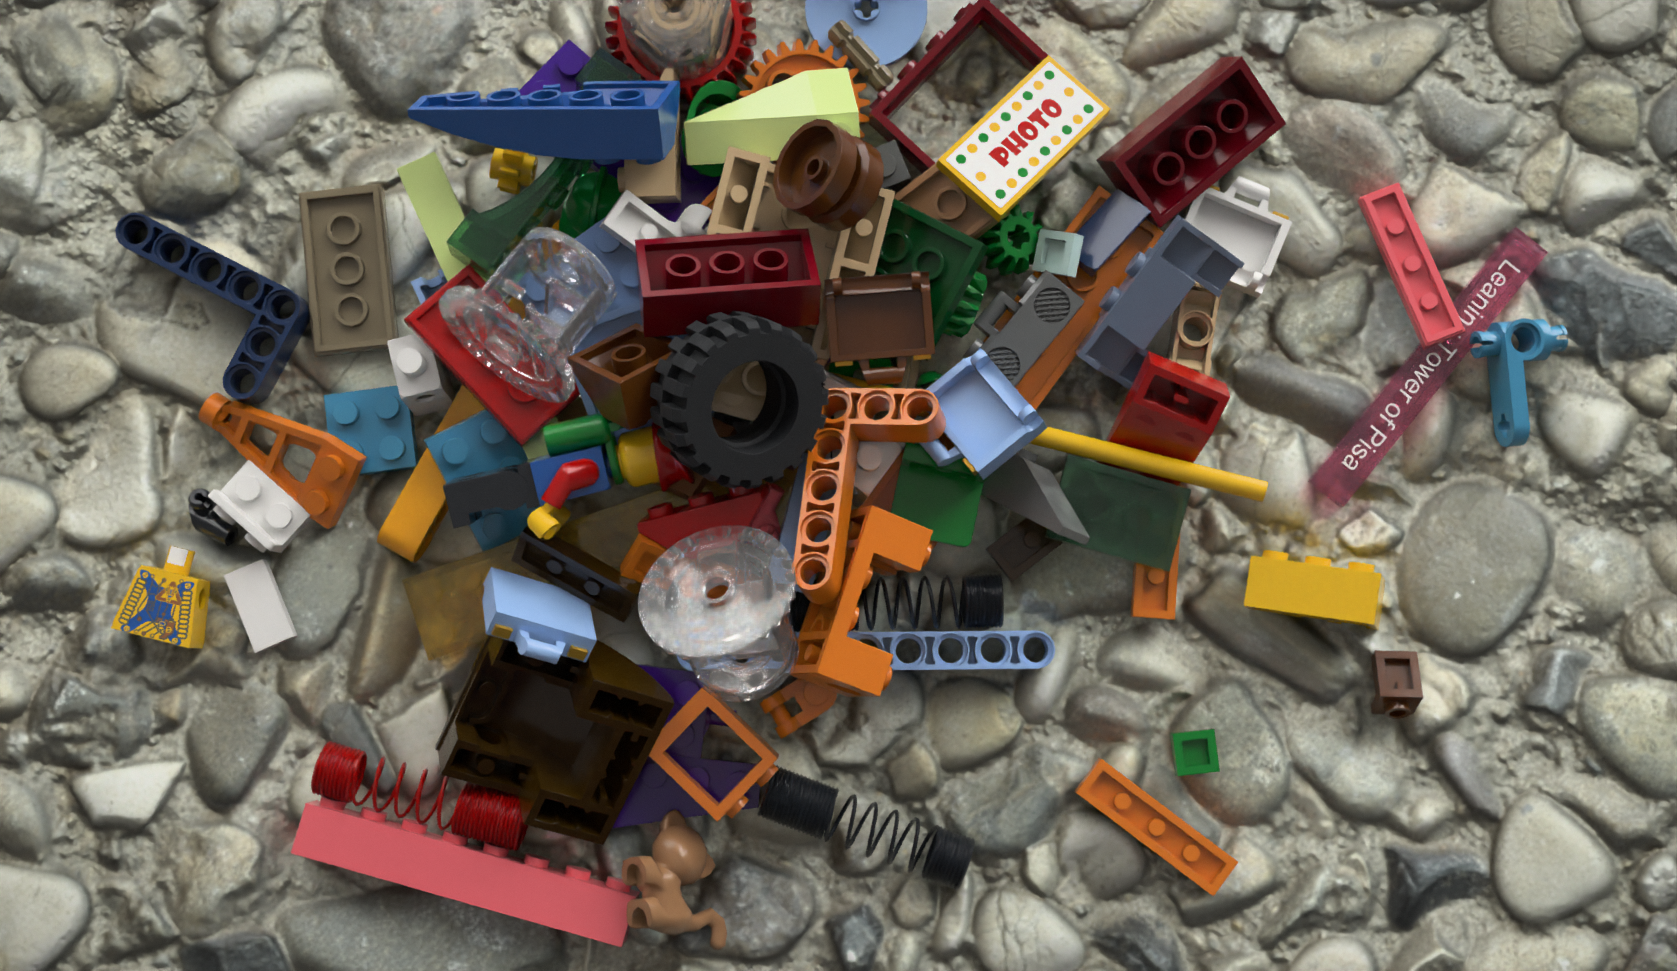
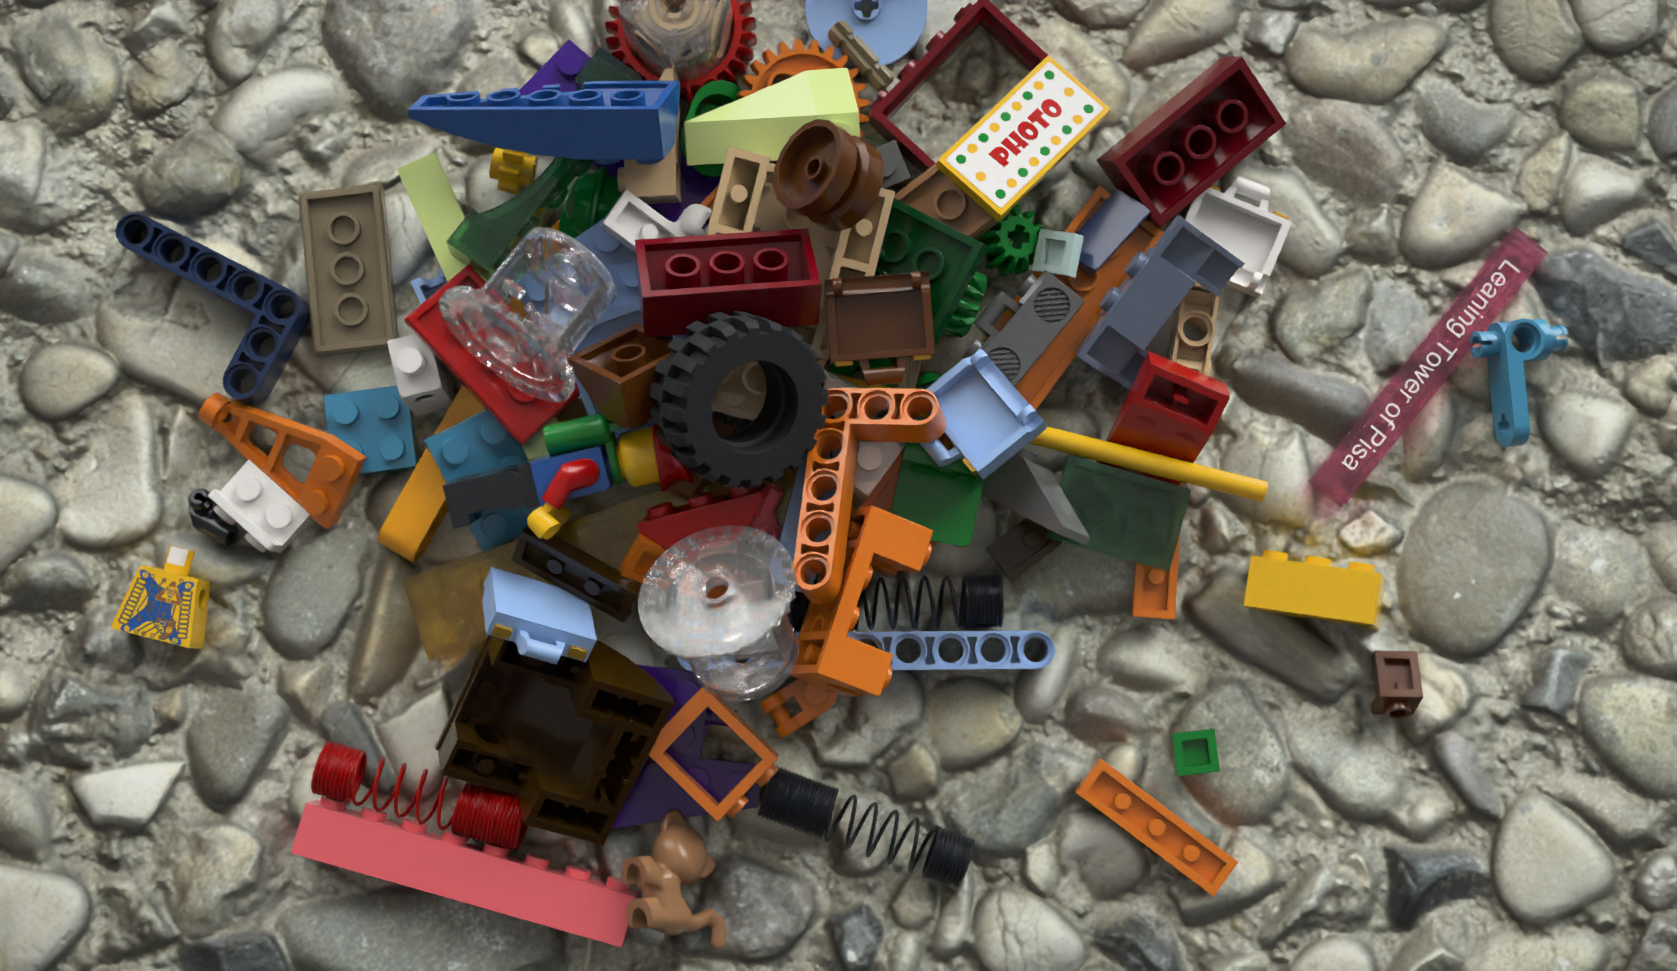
white tile [224,559,298,653] -> none
coral tile [1358,182,1466,350] -> none

